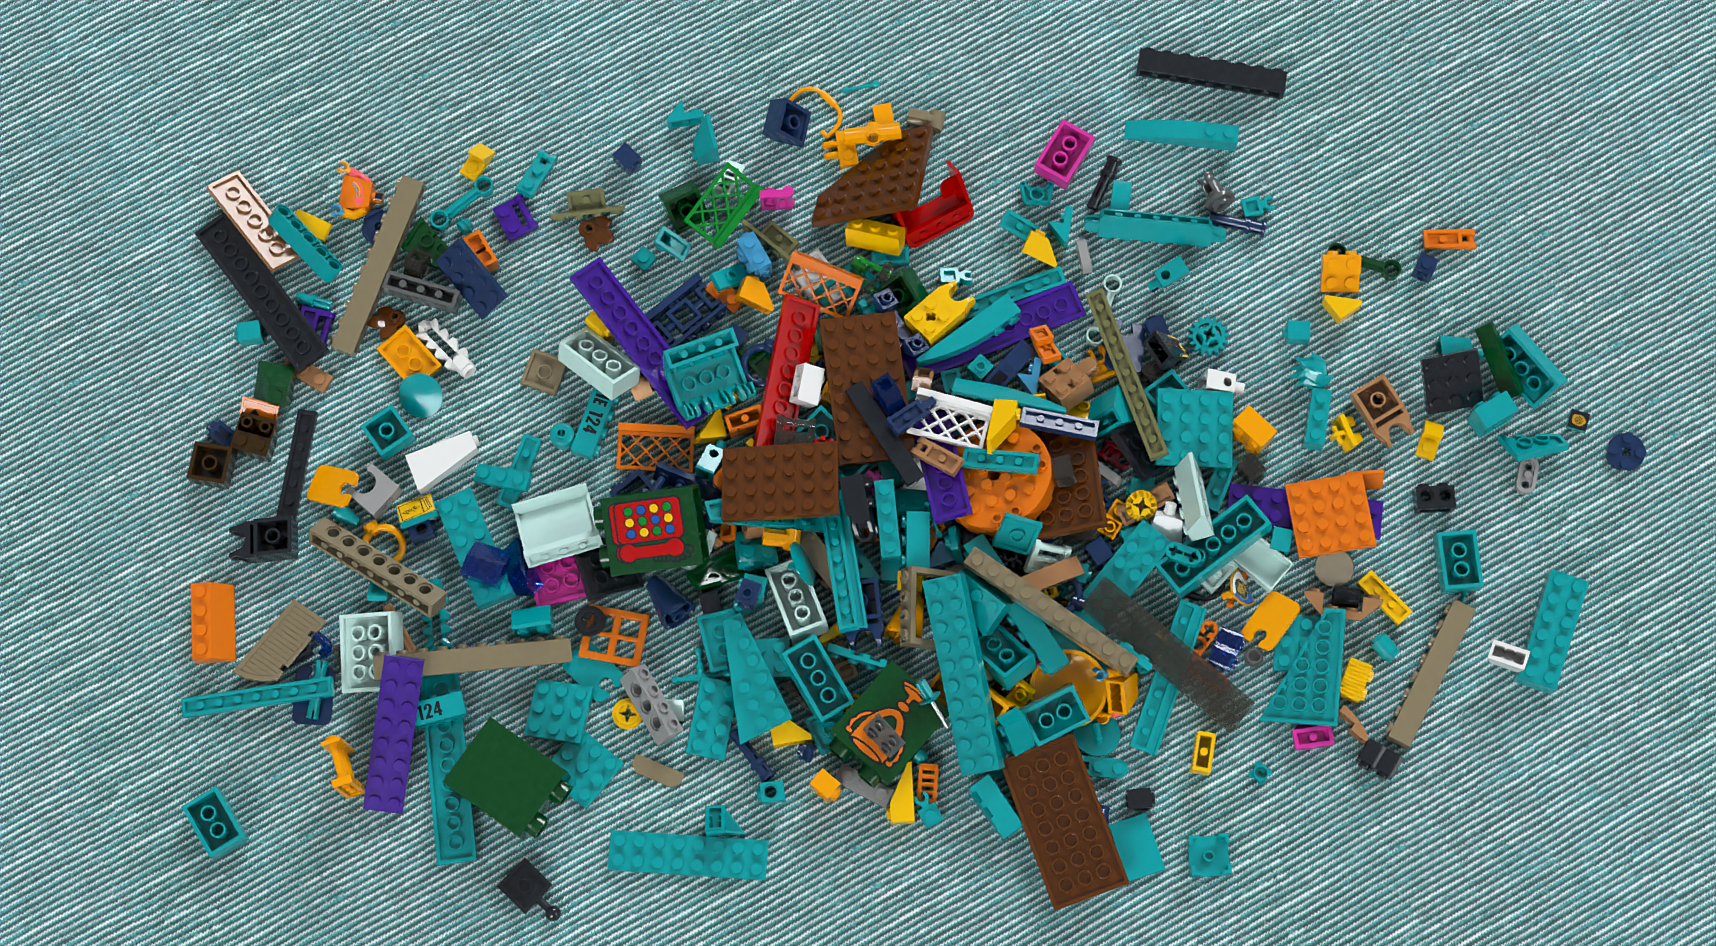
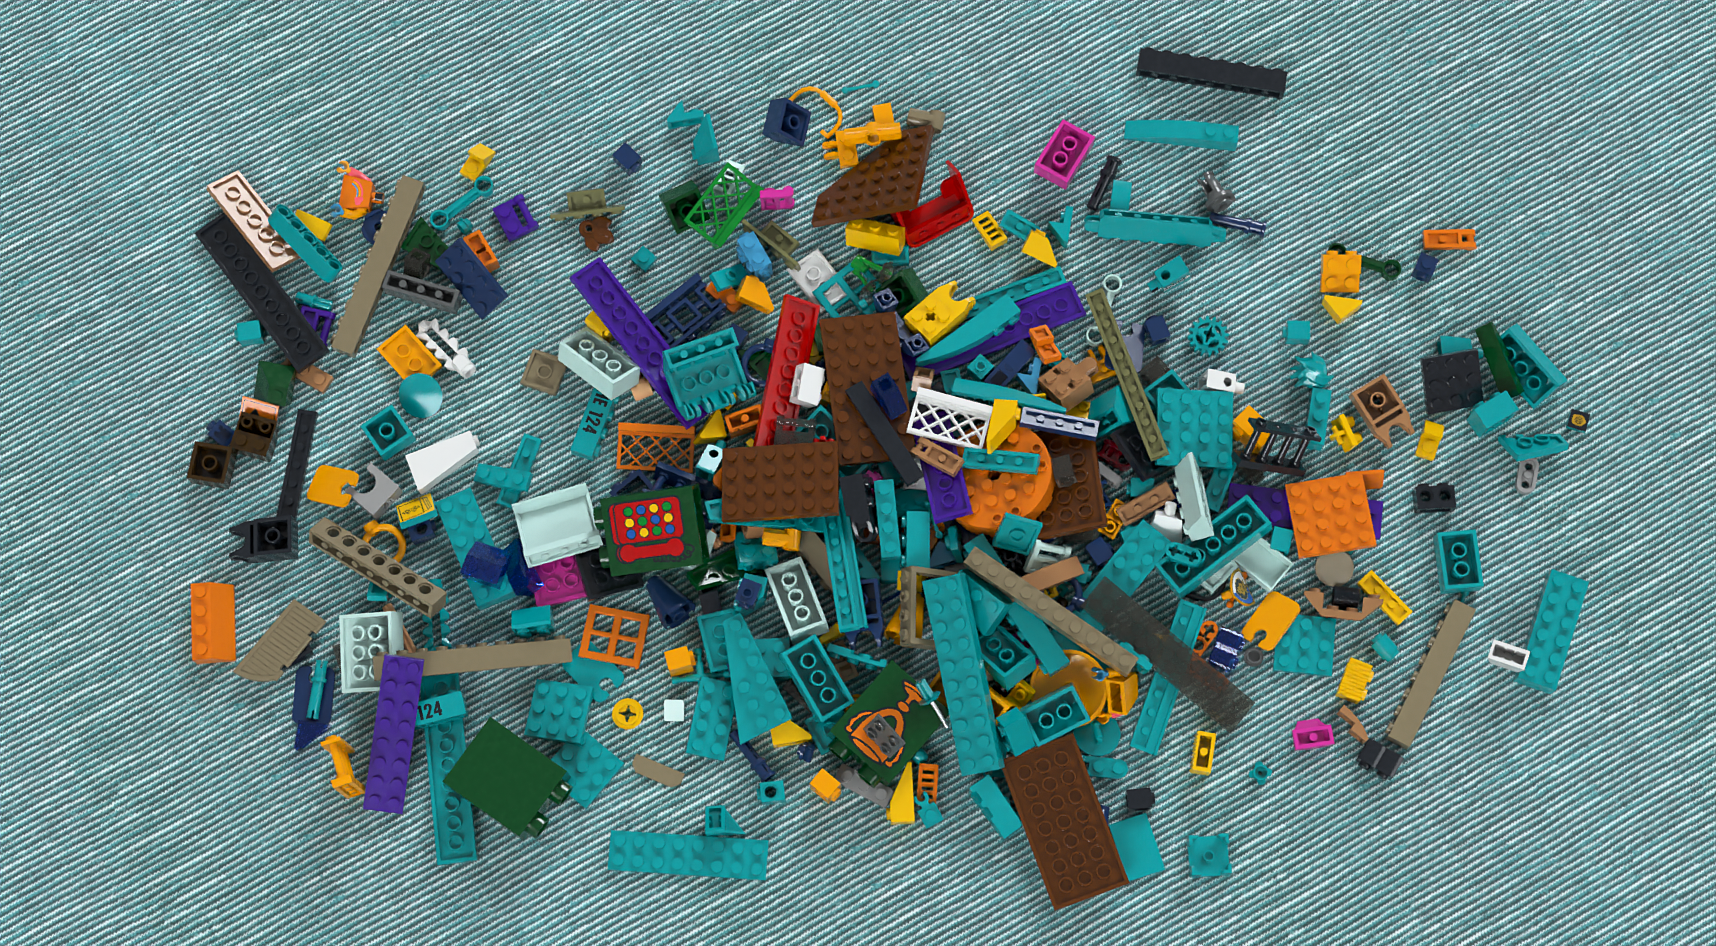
teal tile [181,676,335,719] -> none
teal brick [181,786,249,860] -> none
clear blue arm [313,631,333,658] -> none
teal cone [331,506,362,528] -> none
reddish brown plate [368,307,406,339] -> none
black plate [497,857,561,921] -> none
teal plate [516,148,558,199] -> none
teal head [550,423,575,450] -> none
black gear [575,606,606,637] -> none
light grey brick [619,664,684,746] -> none
teal slope [653,225,692,261] -> none
orange fence [777,250,865,317] -> none
teal shield [788,542,815,586] -> none
dark blue hinge [885,396,937,437] -> none
plate [938,268,973,287] -> none
teal piece [1019,181,1054,206] -> none
light grey beam [1075,238,1092,274] -> none
yellow gear [1126,490,1157,521] -> none
black torso [1143,330,1188,370] -> none
teal plate [1240,196,1275,219] -> none
teal wing [1260,608,1347,727] -> none
dark blue plate [1606,432,1647,471] -> none
none -> clear blue slope [294,720,332,751]
none -> light orange brick [664,646,696,677]
none -> yellow slope [972,211,1008,251]
none -> black fence [1231,417,1322,477]

